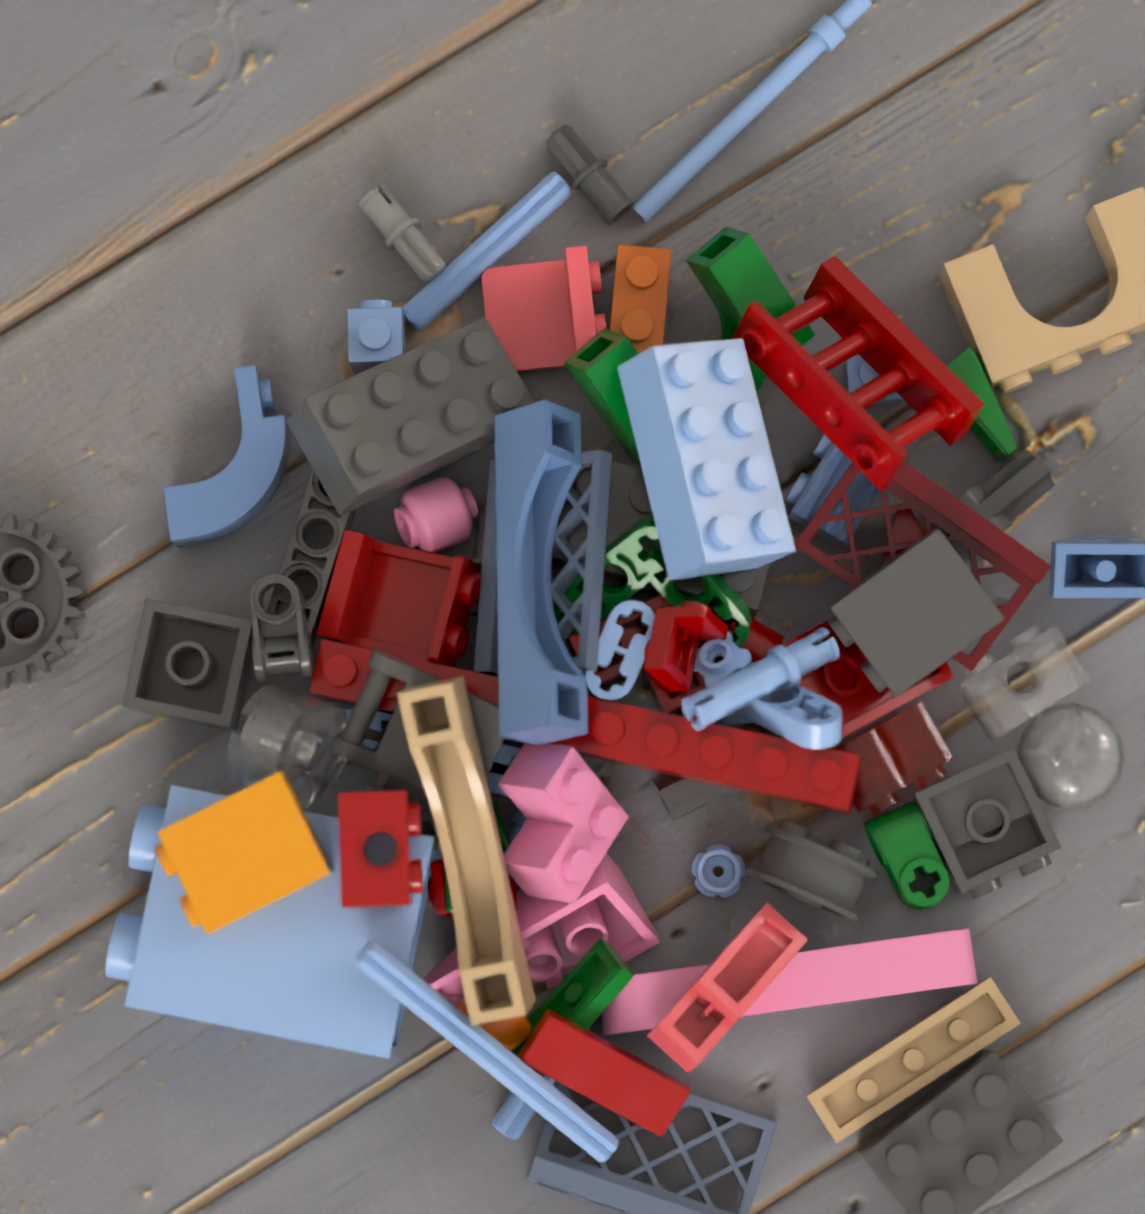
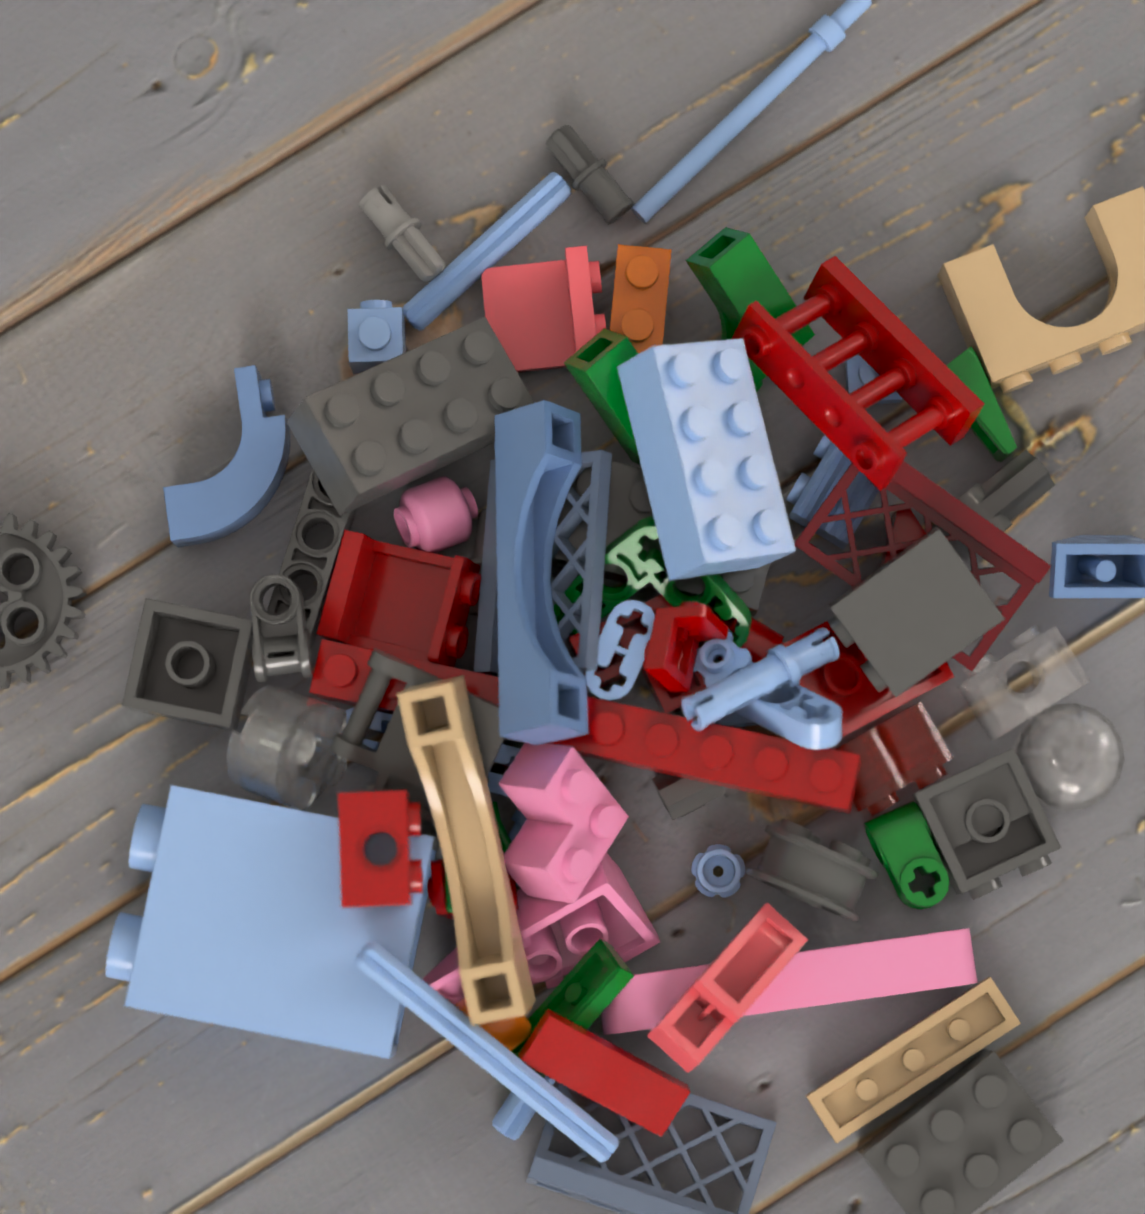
light orange brick [154,771,333,934] -> none

